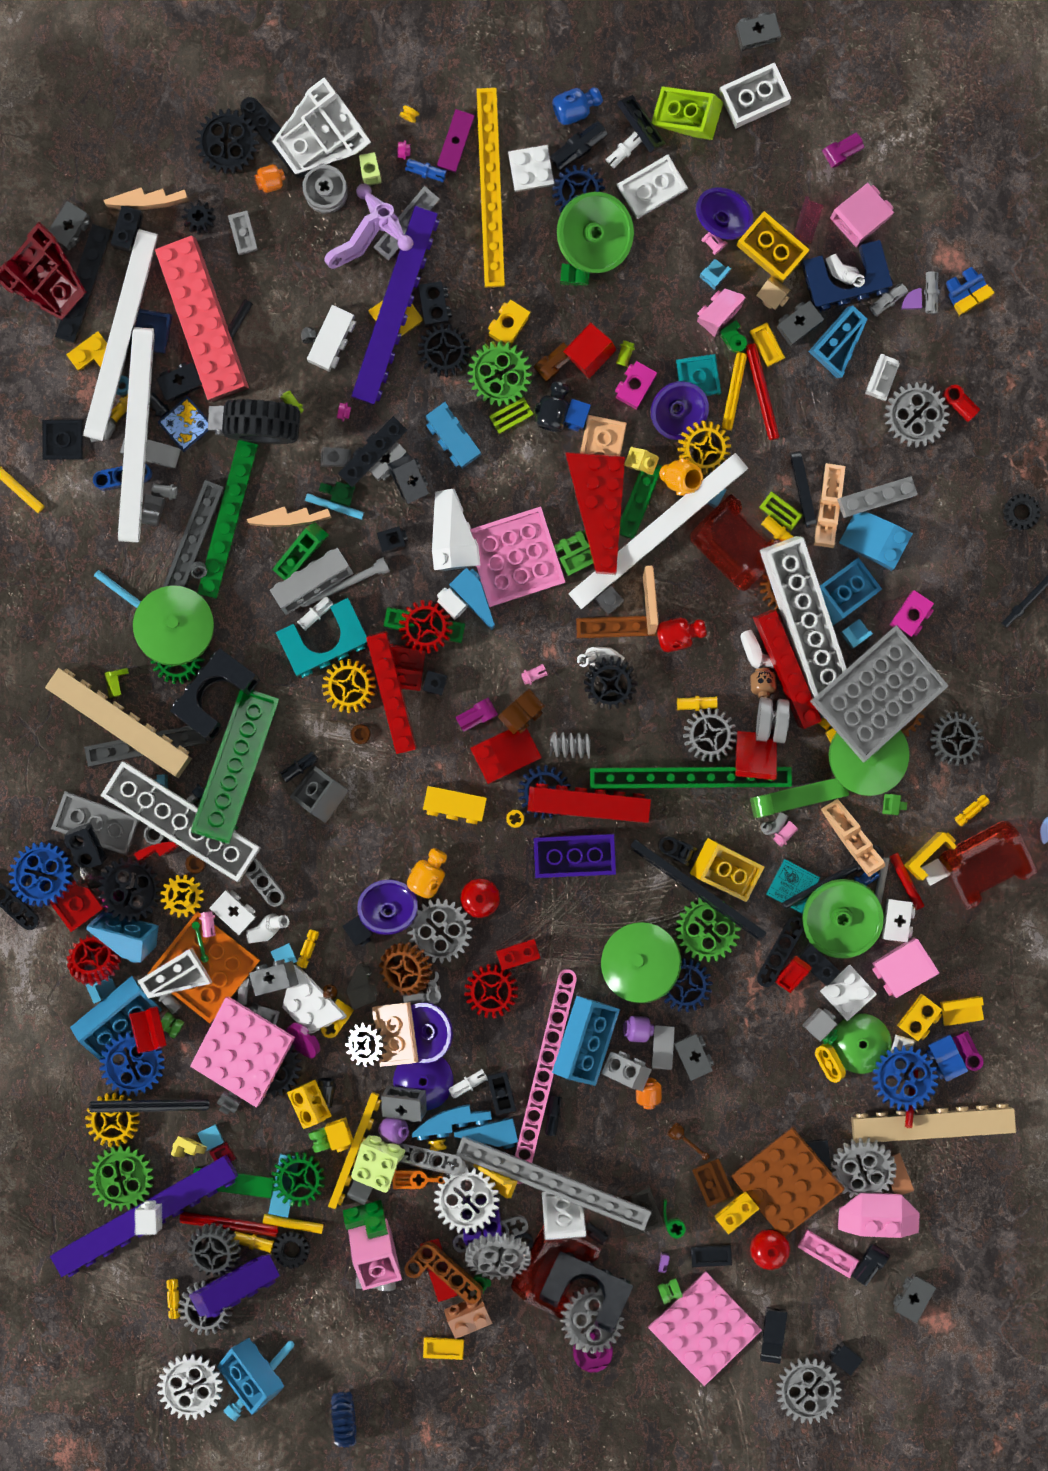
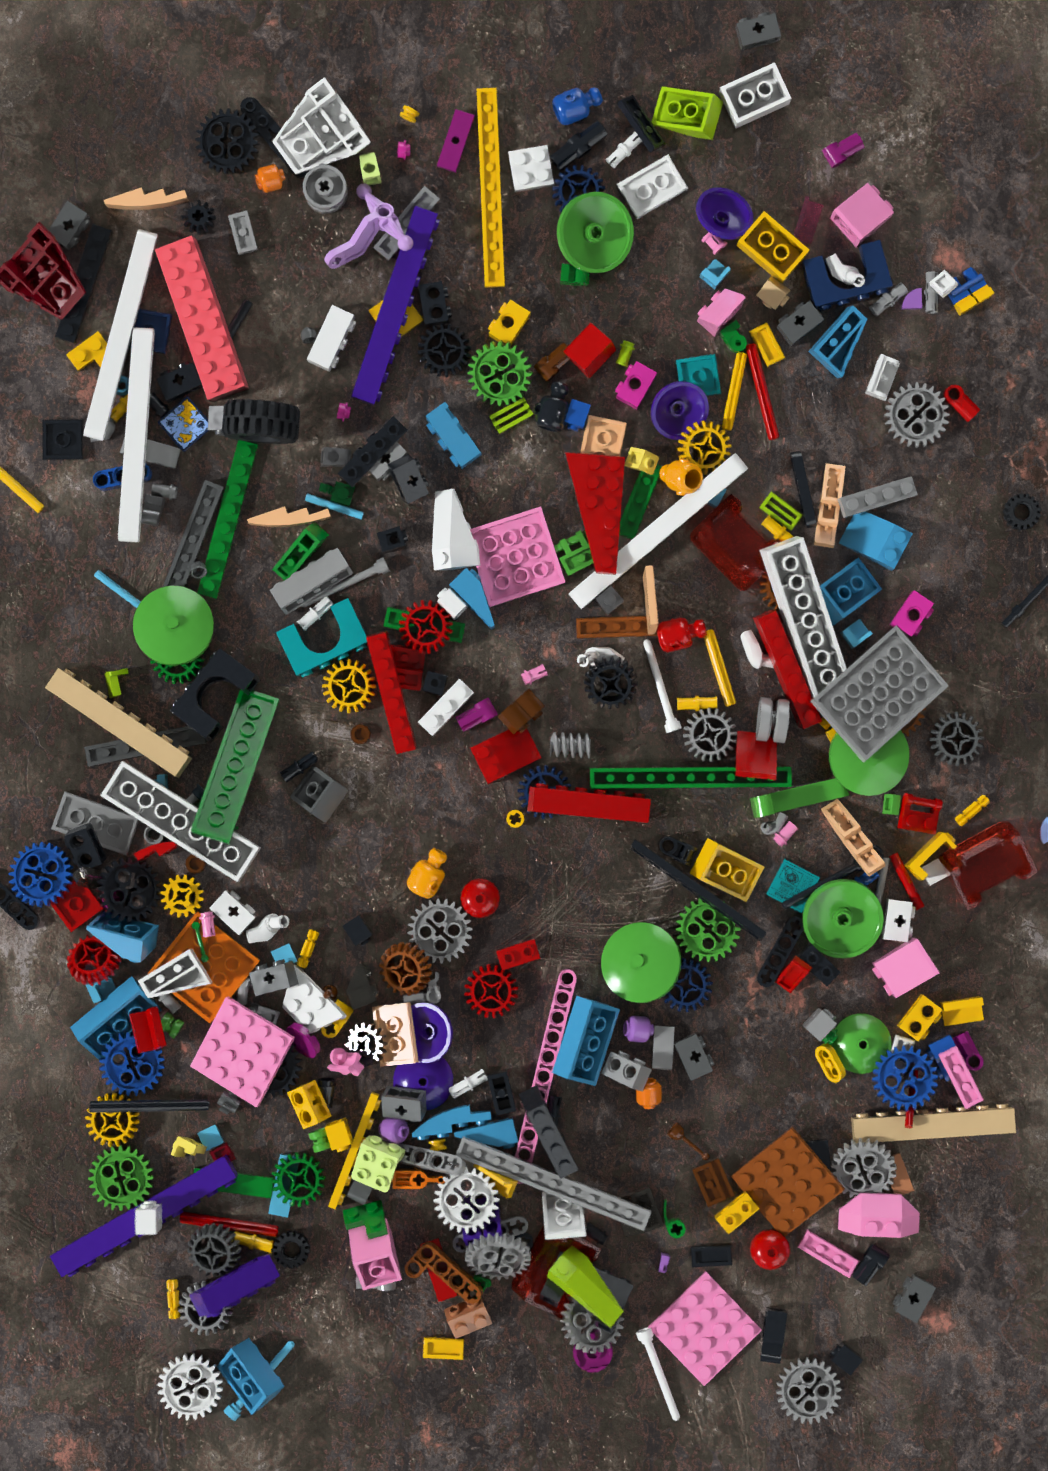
black brick [110,206,144,253] -> none
light grey beam [245,858,286,907] -> none
yellow piece [263,1214,324,1234] -> none
lime pin [280,390,304,414] -> none
dark blue gear [331,1391,357,1448] -> none
dark purple dish [357,880,418,935] -> none
blue pin [405,158,447,183] -> none
yellow brick [423,786,487,824] -> none
dark purple brick [534,834,616,878] -> none
bright green wheel [657,1278,683,1304] -> none
medium nougat head [750,668,777,698] -> none
white plate [820,965,877,1021] -> none
none -> bright pink hips [327,1048,364,1076]
none -> white brick [418,679,474,736]
none -> black arch [519,1085,578,1179]
none -> lime wedge [547,1245,624,1328]
none -> white piece [636,1327,680,1421]
none -> white piece [643,639,682,733]
none -> yellow axle [704,629,736,706]
none -> red plate [897,793,943,835]
none -> white tile [929,270,958,298]
none -> bright pink tile [938,1046,984,1109]

